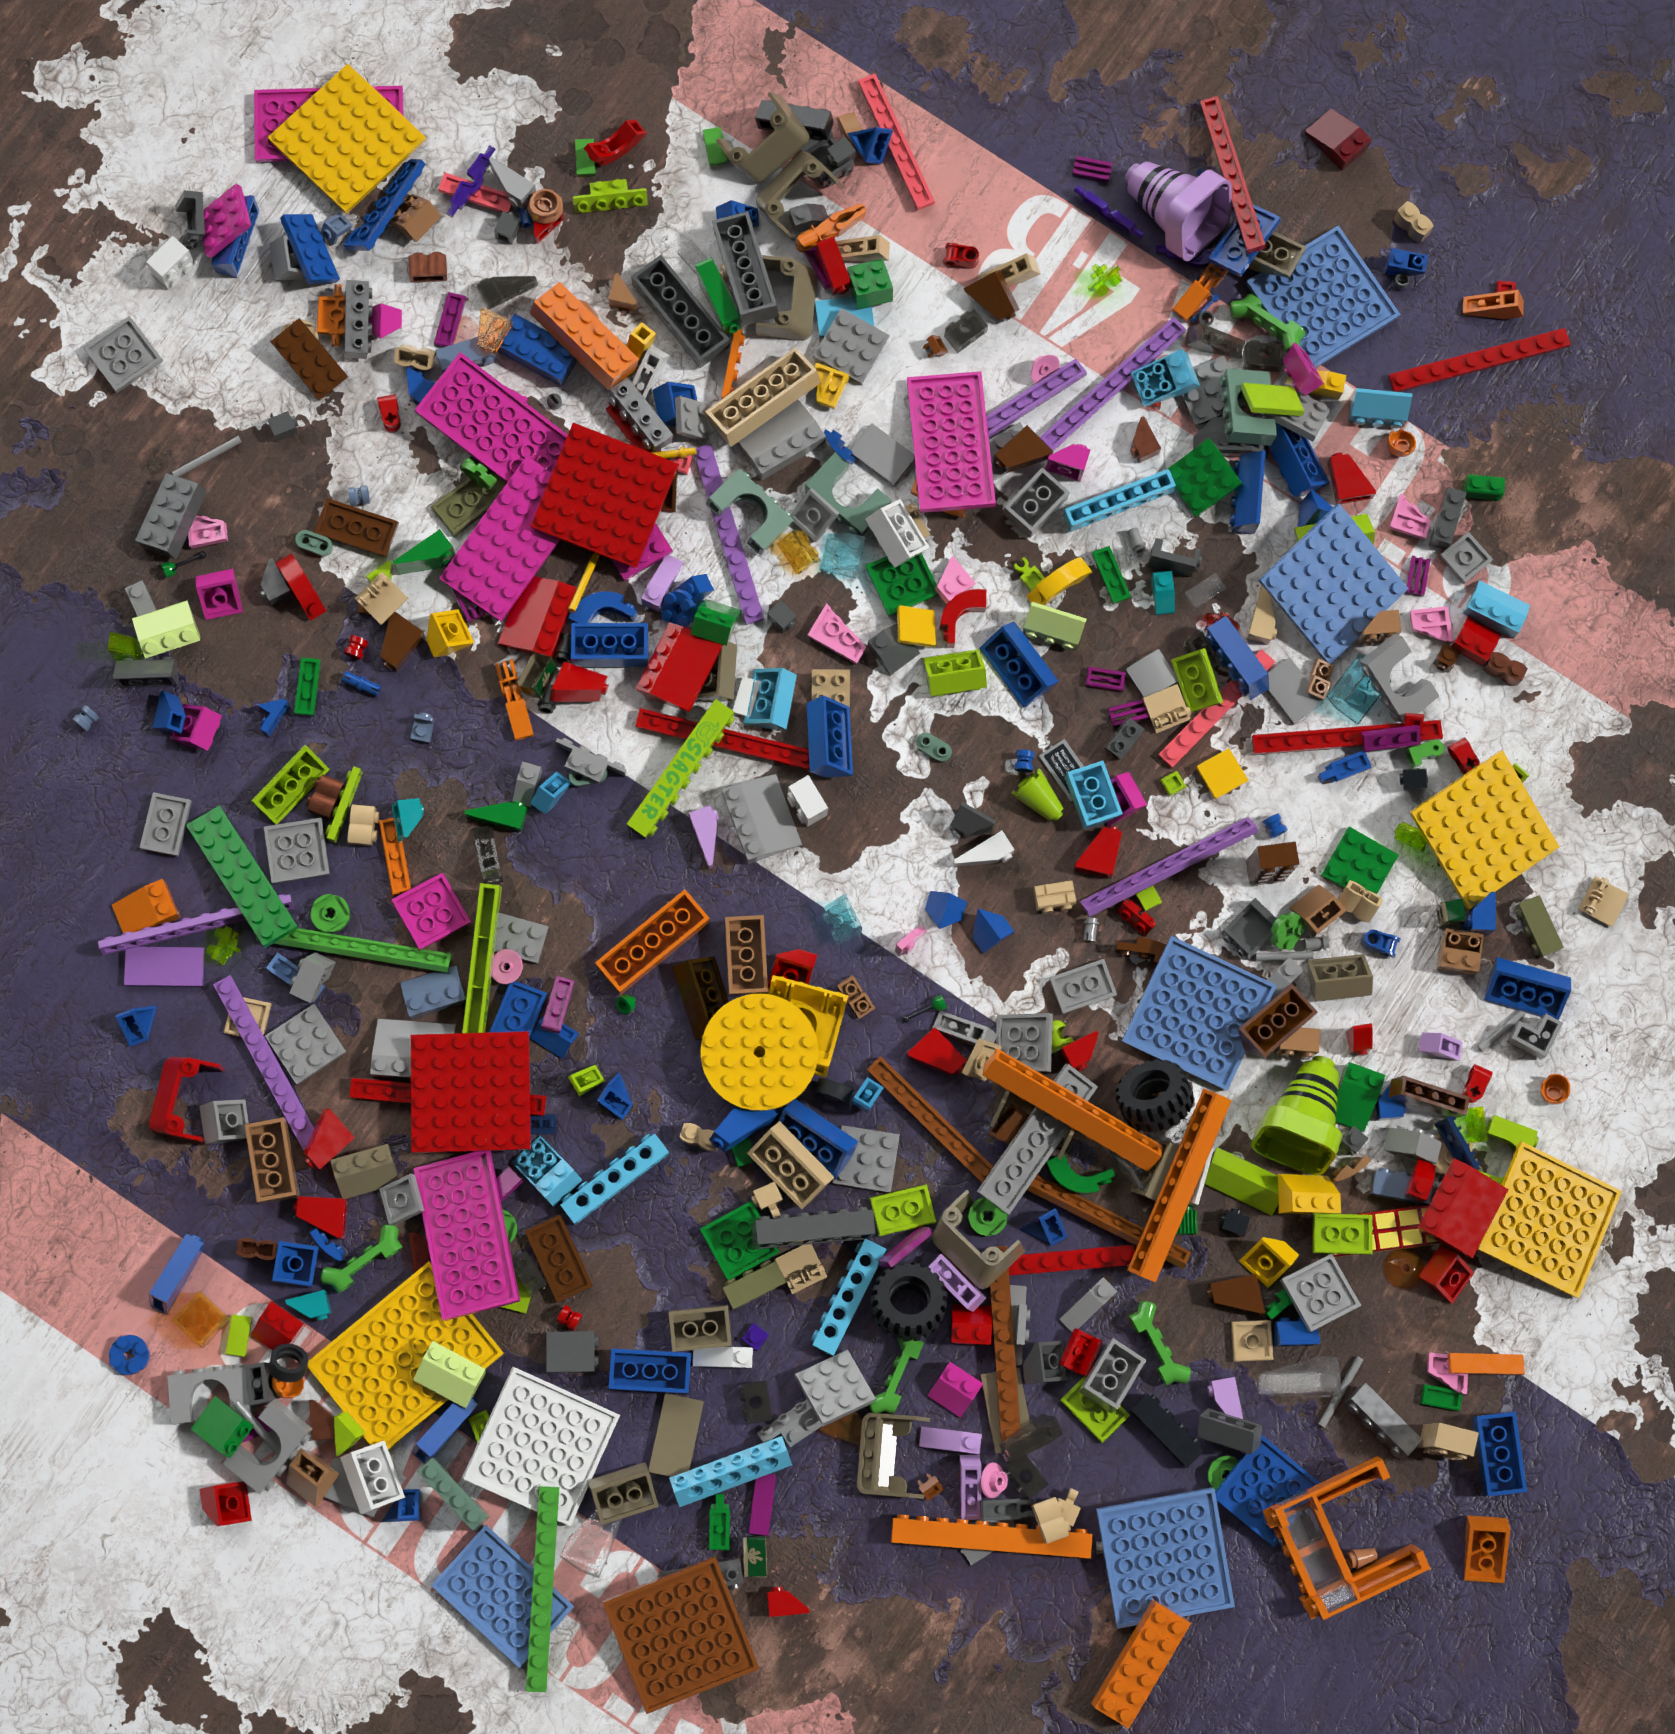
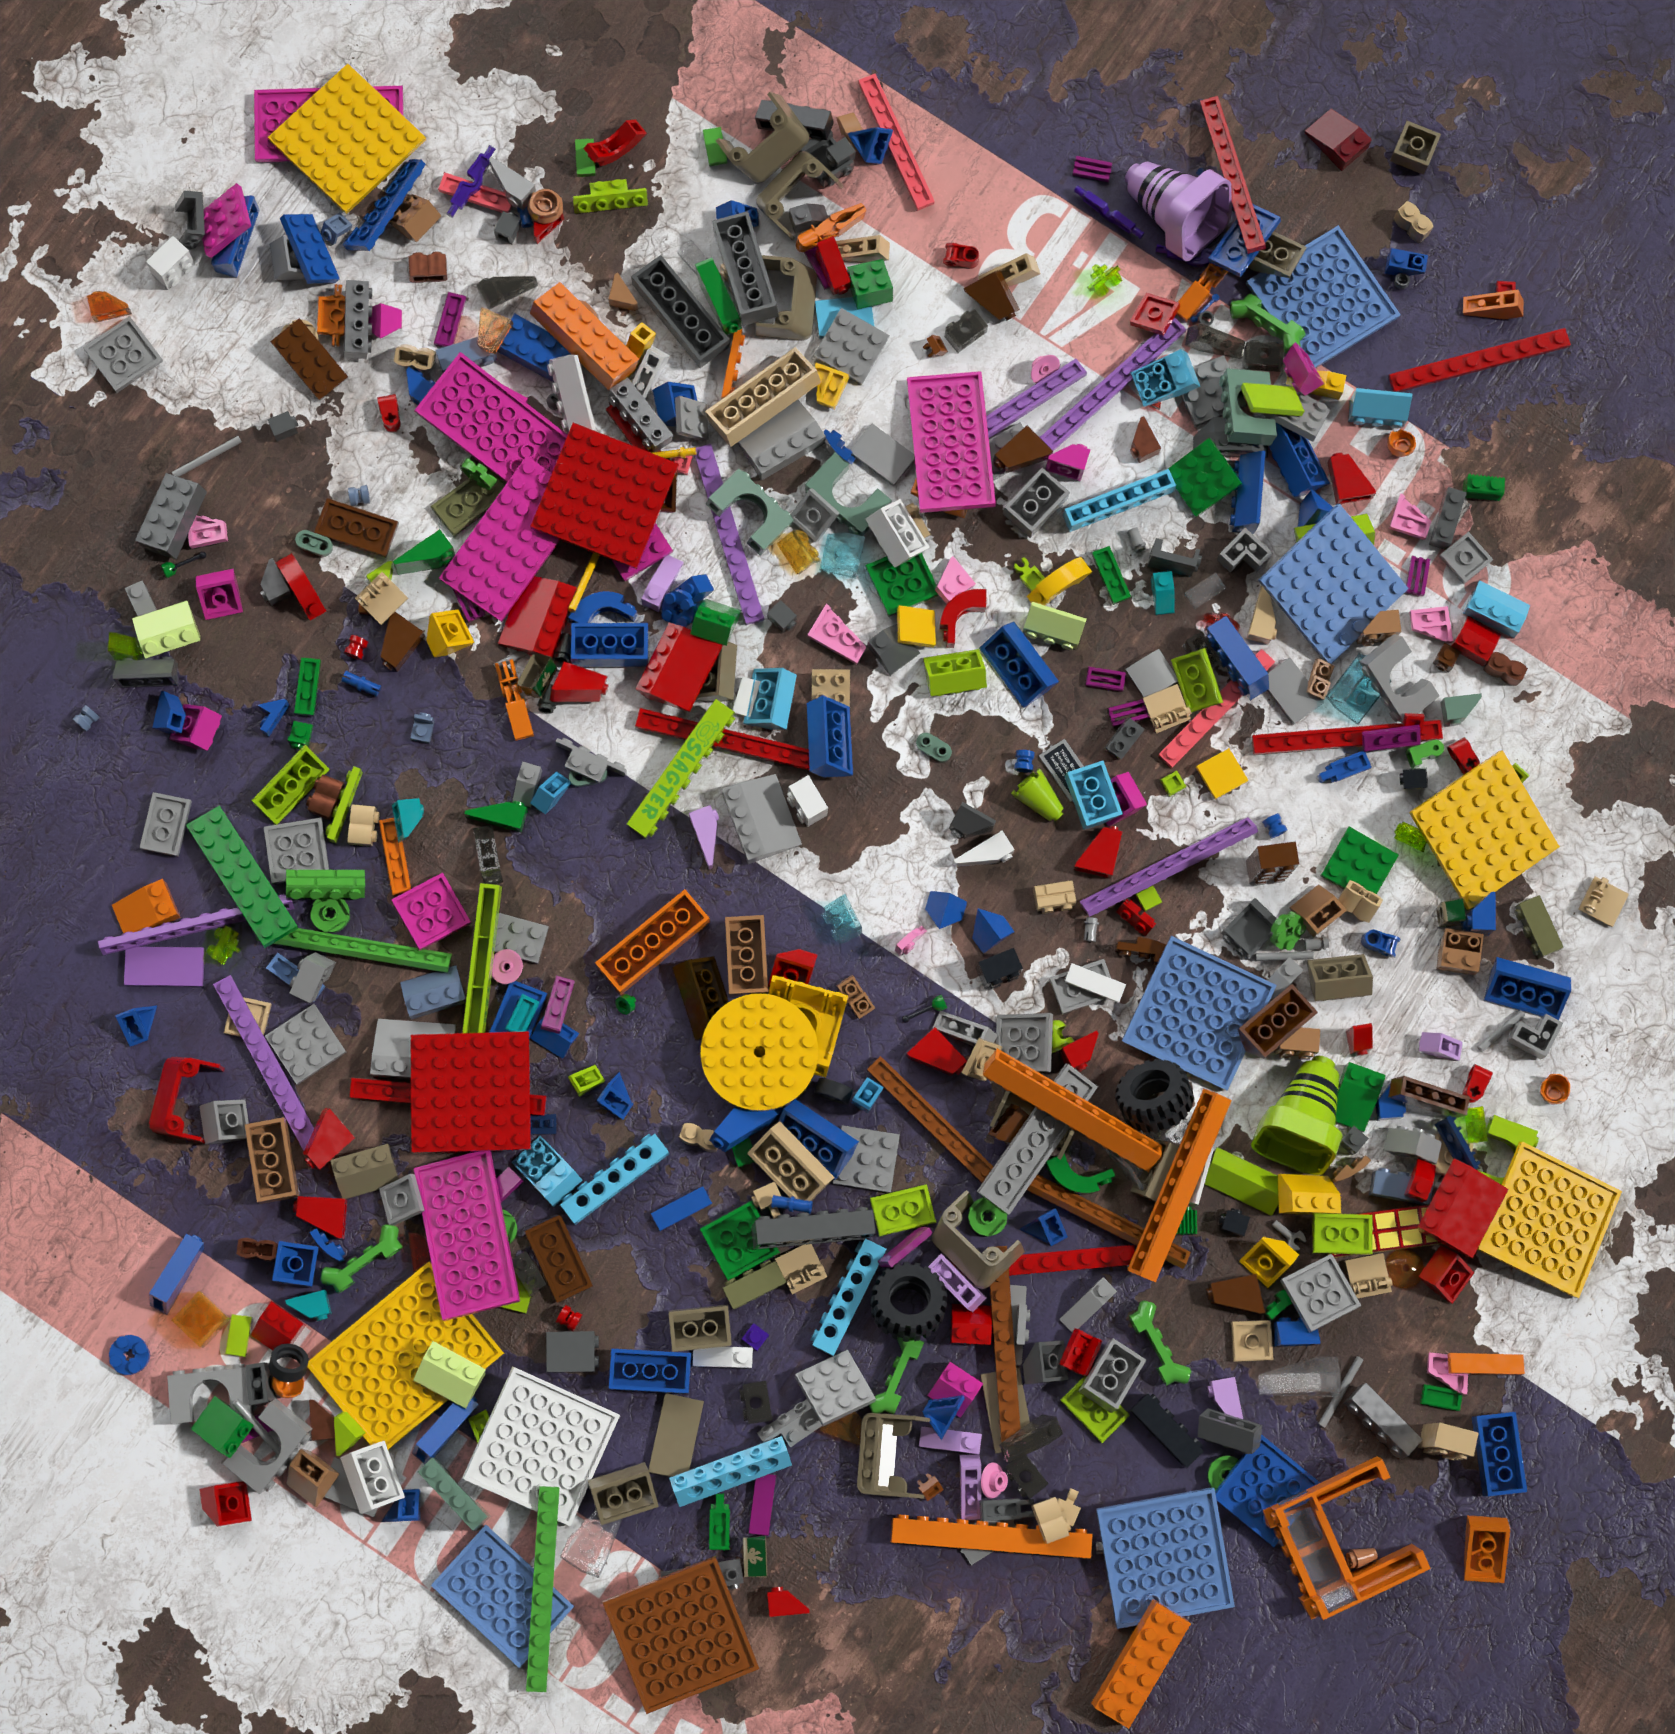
none -> clear orange slope [87,291,132,323]
none -> bright green brick [286,870,365,899]
none -> green bracket [287,721,314,749]
none -> teal tile [505,994,540,1032]
none -> white slope [547,355,596,434]
none -> blue tile [651,1186,712,1231]
none -> blue pin [771,1195,813,1214]
none -> blue slope [922,1395,965,1440]
none -> black brick [976,948,1023,990]
none -> white tile [1065,963,1126,1003]
none -> plate [1130,292,1180,336]
none -> light grey brick [1217,528,1273,572]
none -> light grey bar [1272,1220,1306,1251]
none -> tan hinge [1345,1253,1392,1299]
none -> dark tan brick [1390,121,1441,175]
none -> sand green slope [1440,693,1482,726]

